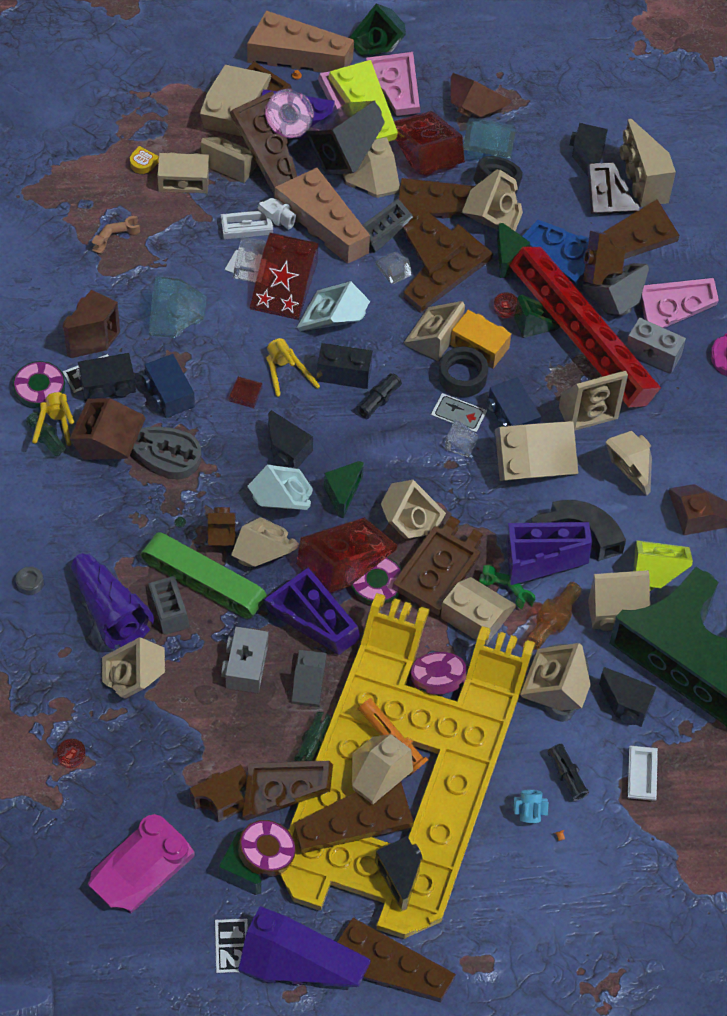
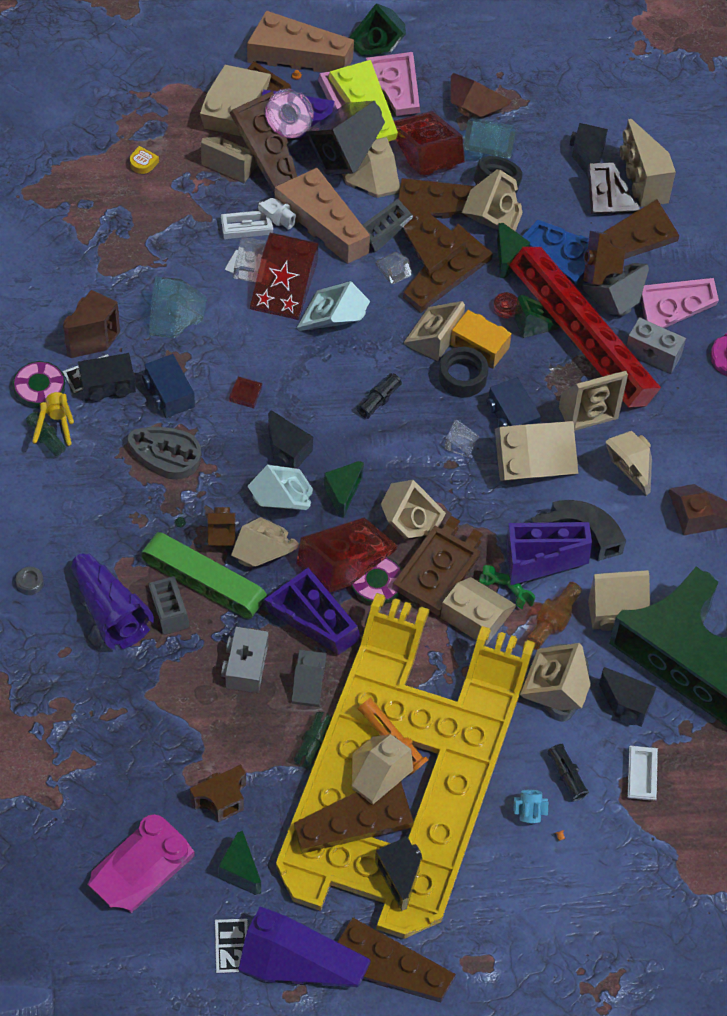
clear red tile [57,739,86,769] -> none
copper slope [70,398,146,459] -> none
nougat arm [92,216,140,254] -> none
tan slope [102,637,165,699] -> none
tan brick [158,153,209,193] -> none
tile [238,820,296,876] -> none
reddish brown wing [242,761,333,821] -> none
yellow plant [266,338,320,397] -> none
black brick [317,343,373,389] -> none
tile [411,652,467,694] -> none
sticker [431,393,487,432] -> none
neon yellow slope [633,540,693,591] -> none

